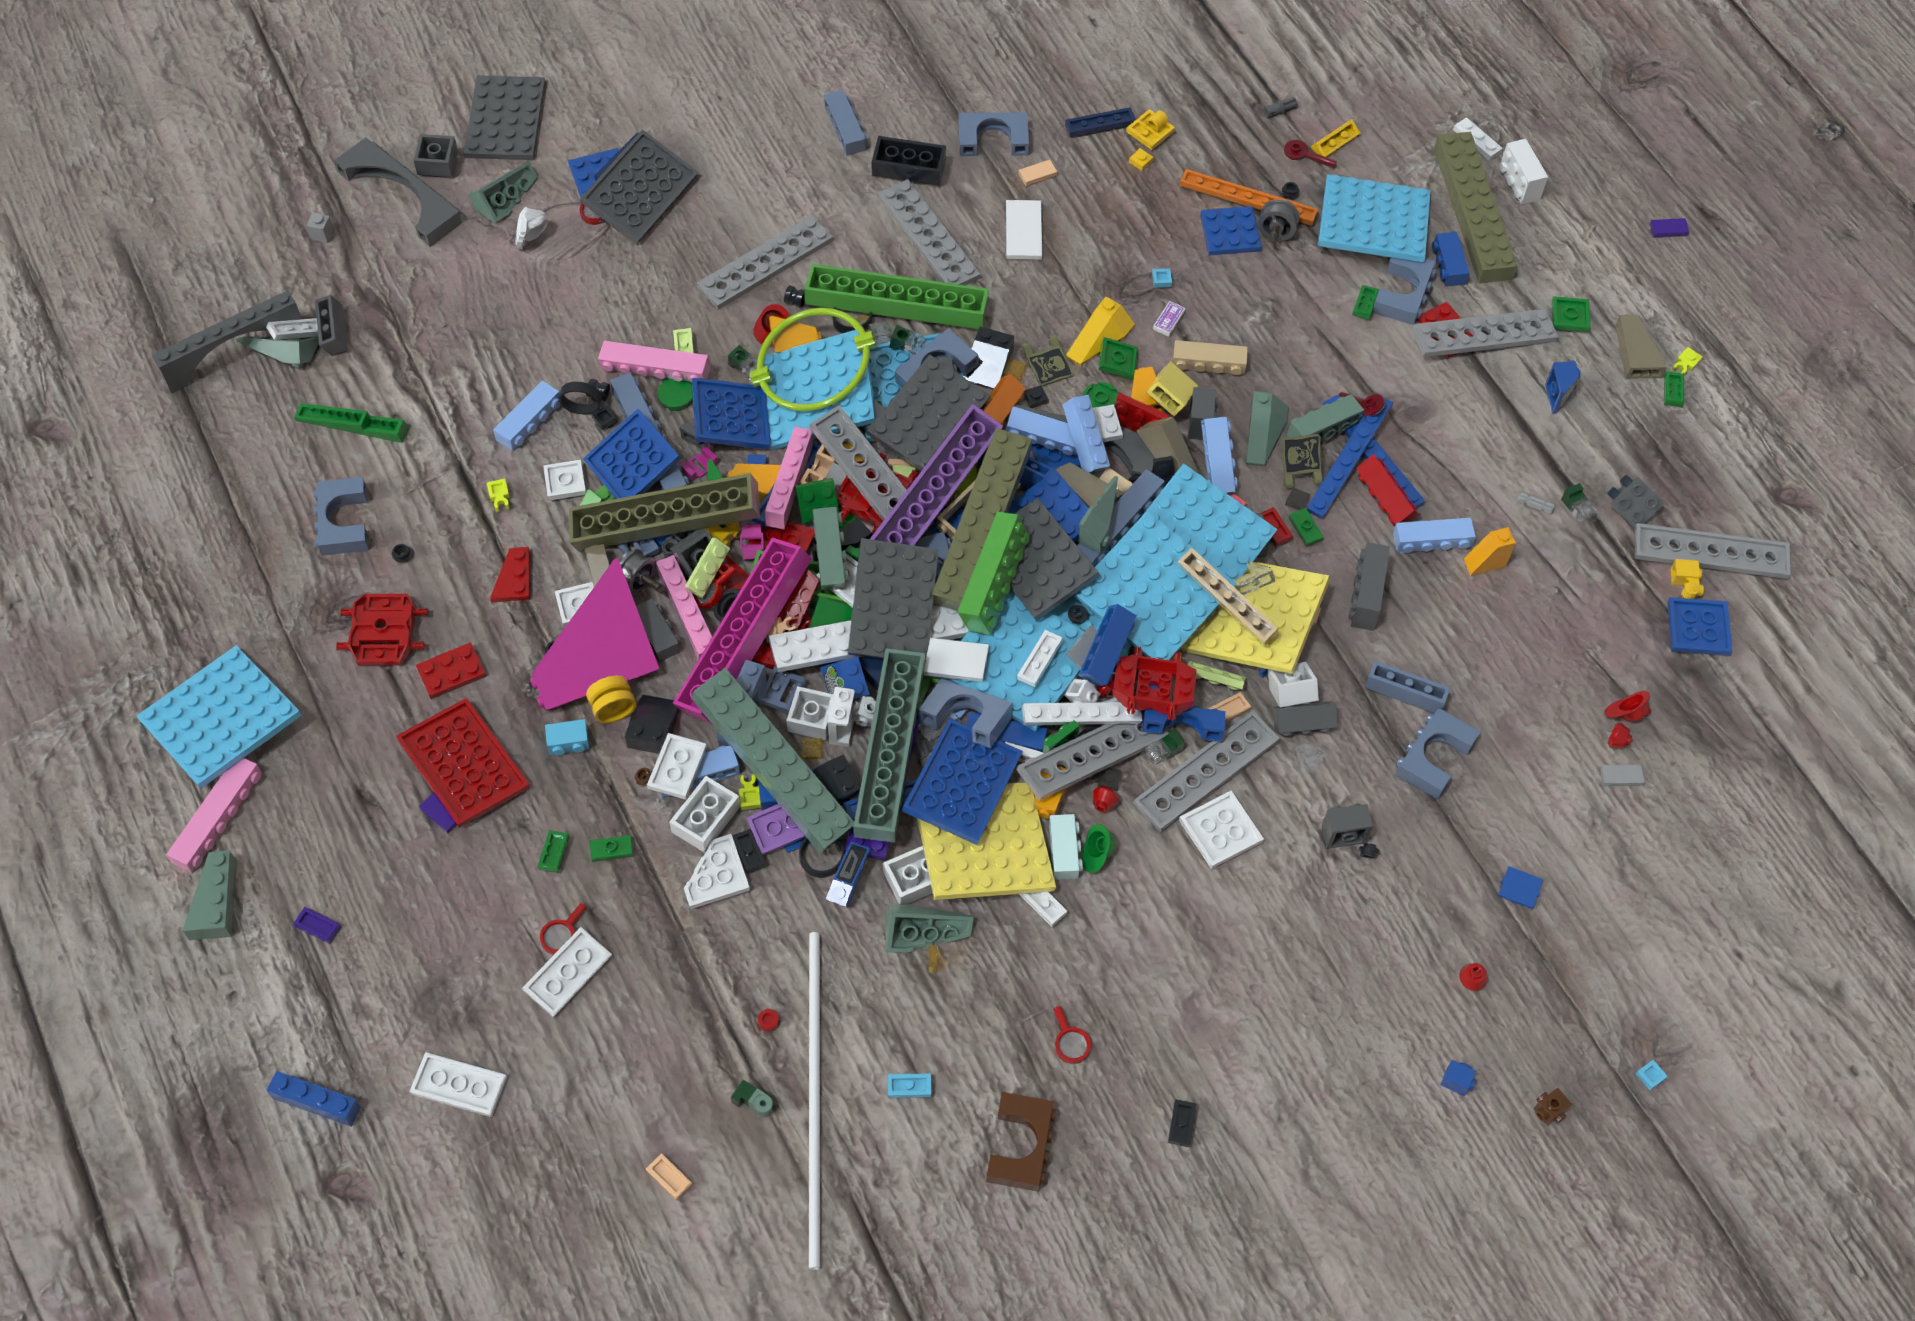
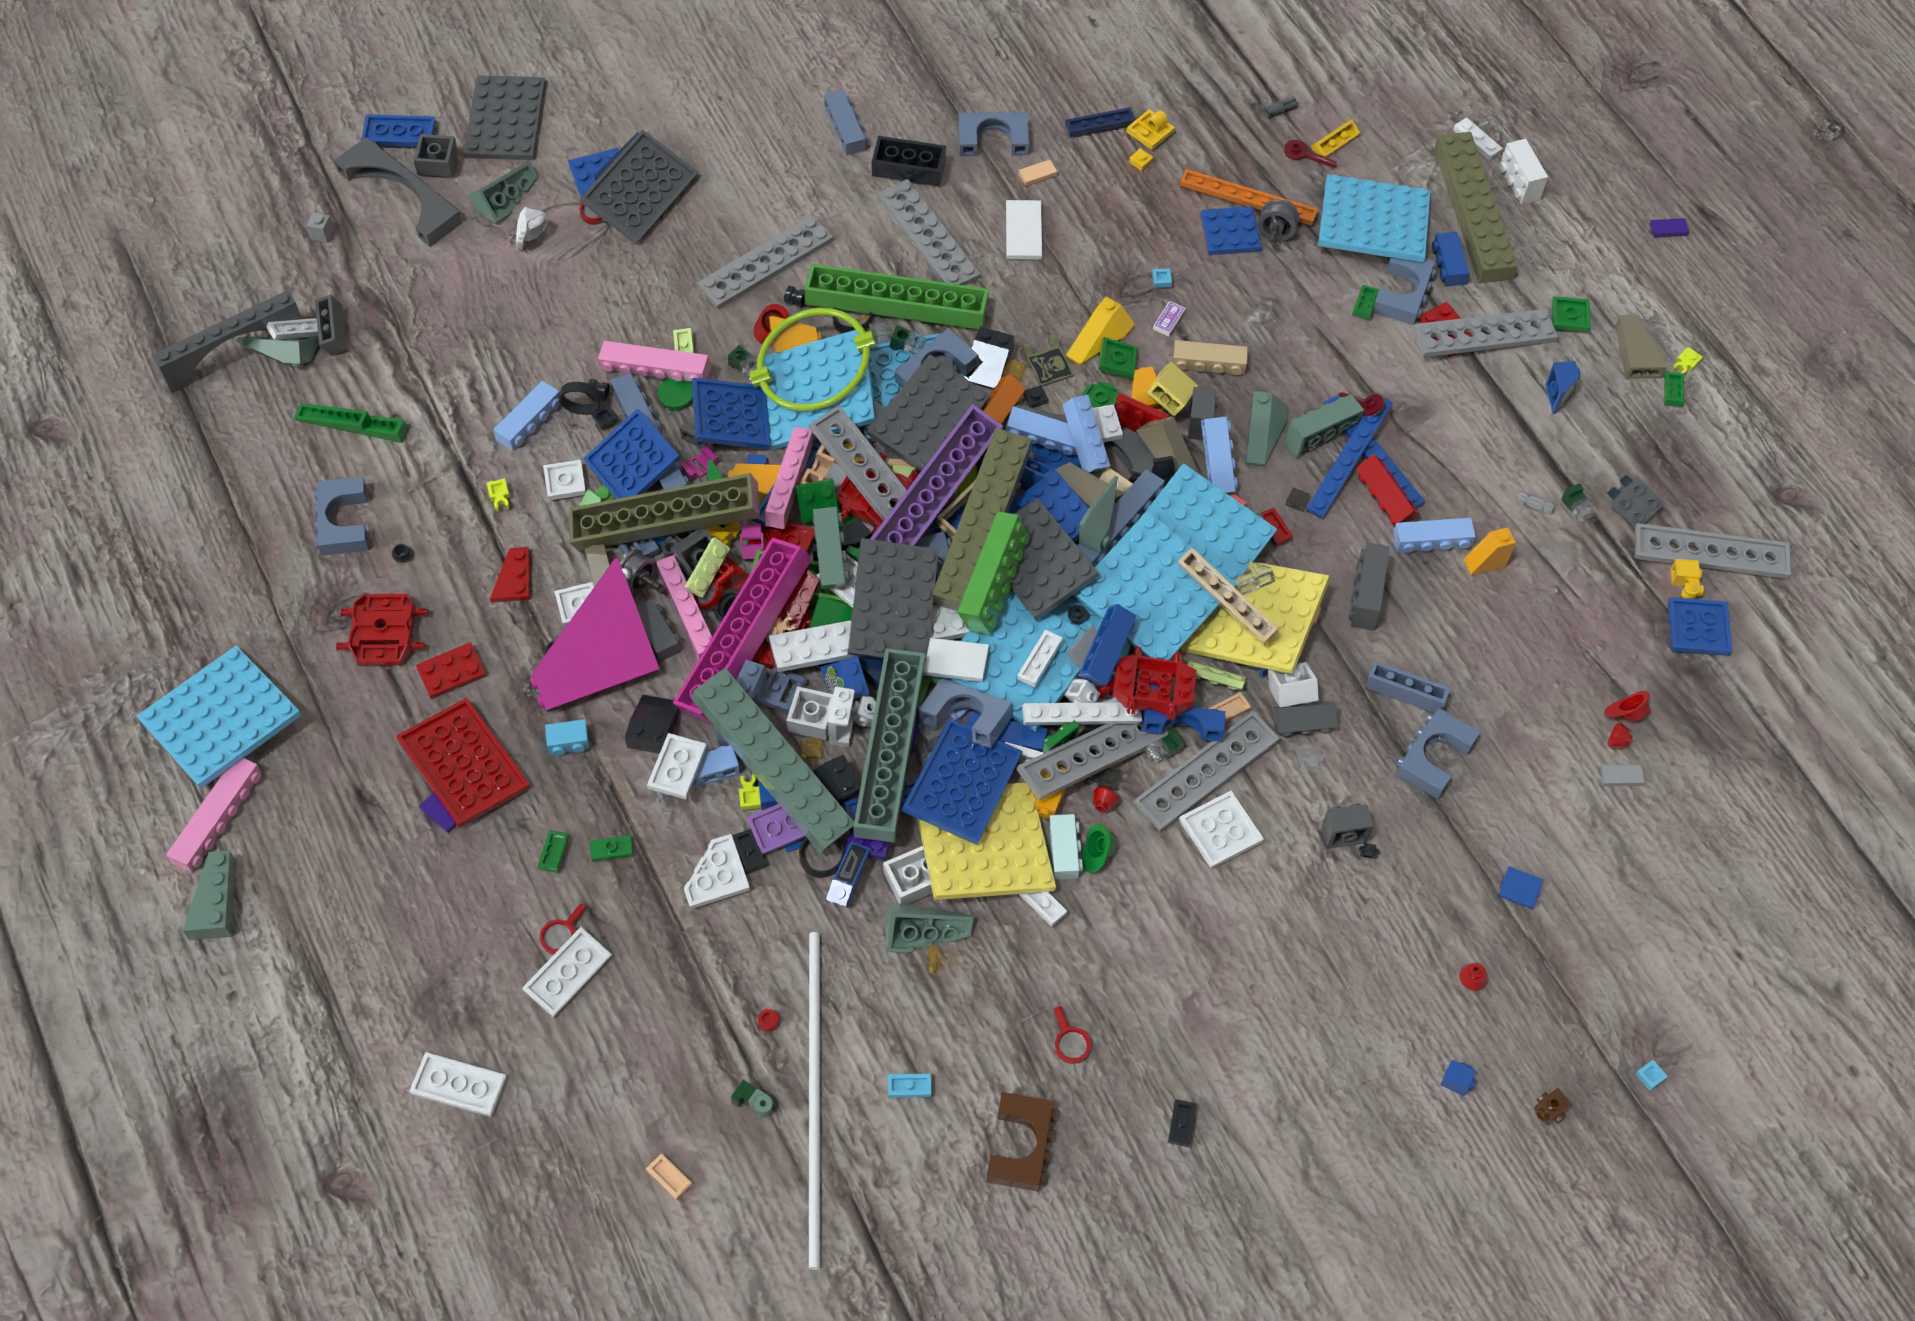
blue brick [266,1071,361,1127] -> none
dark purple tile [293,907,341,944] -> none
yellow wheel [586,675,637,724] -> none
reddish brown plate [635,768,652,787] -> none
white brick [669,776,741,853] -> none
black plate [1282,182,1299,199] -> none
flag [1282,434,1323,489] -> none
green plate [1289,508,1324,547] -> none
none -> blue plate [361,114,436,147]

